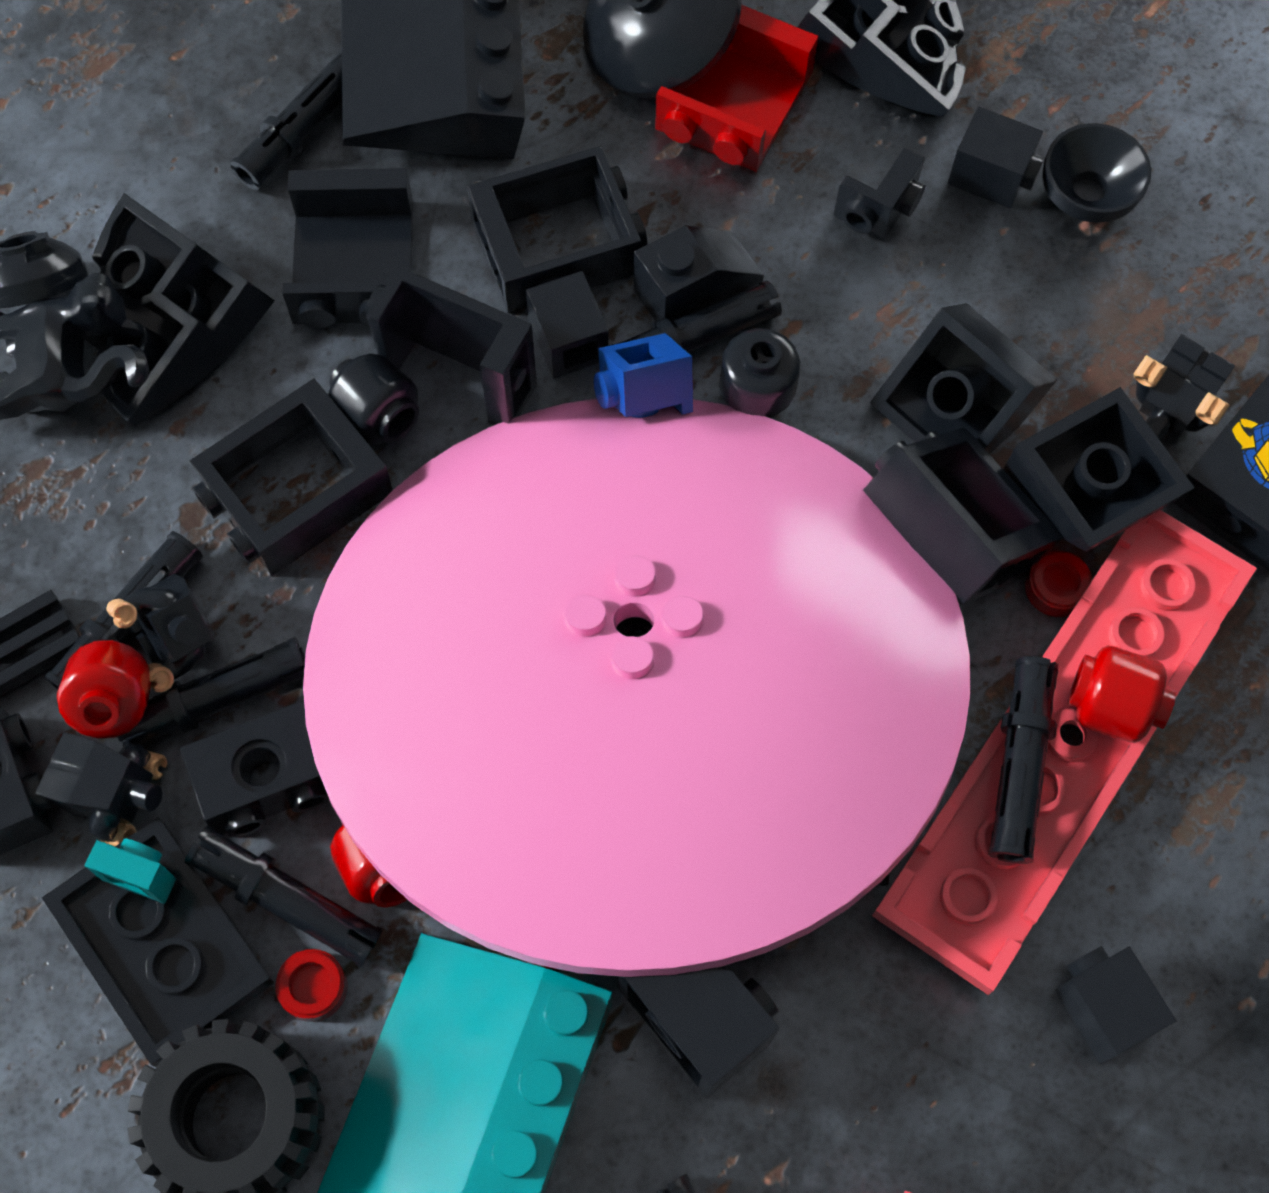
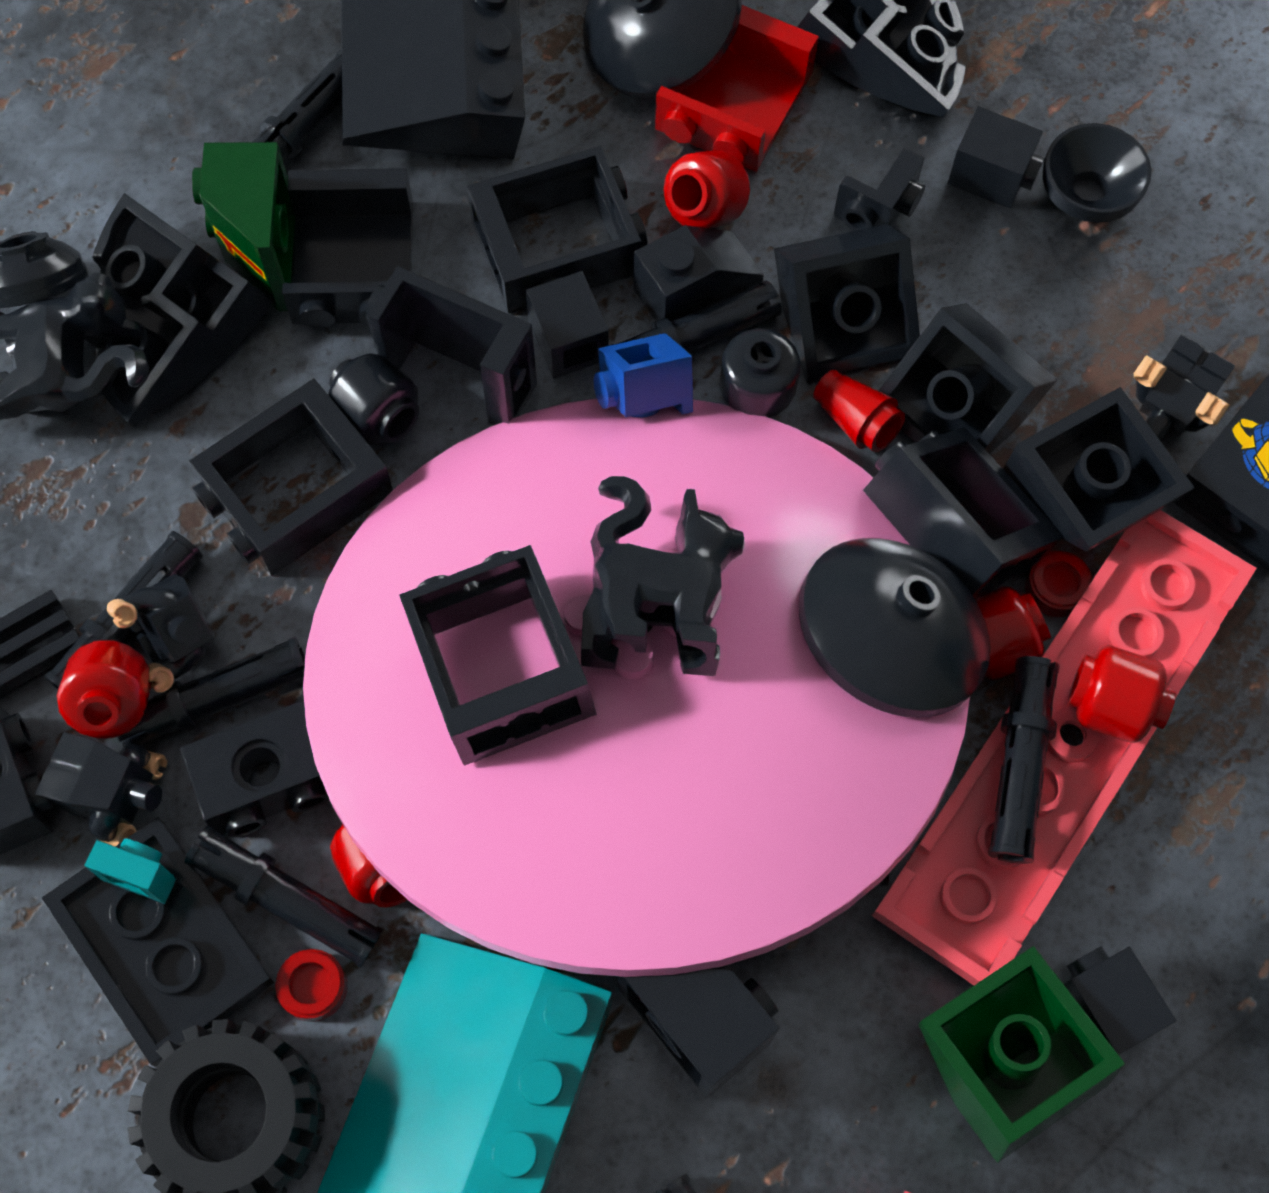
none -> dark green slope [192,142,295,312]
none -> black window [399,545,597,766]
none -> black animal [581,476,745,676]
none -> red head [663,150,751,228]
none -> black slope [774,224,920,380]
none -> black dish [798,538,991,718]
none -> red cone [813,370,905,453]
none -> dark green slope [919,946,1125,1163]
none -> red head [975,586,1051,681]

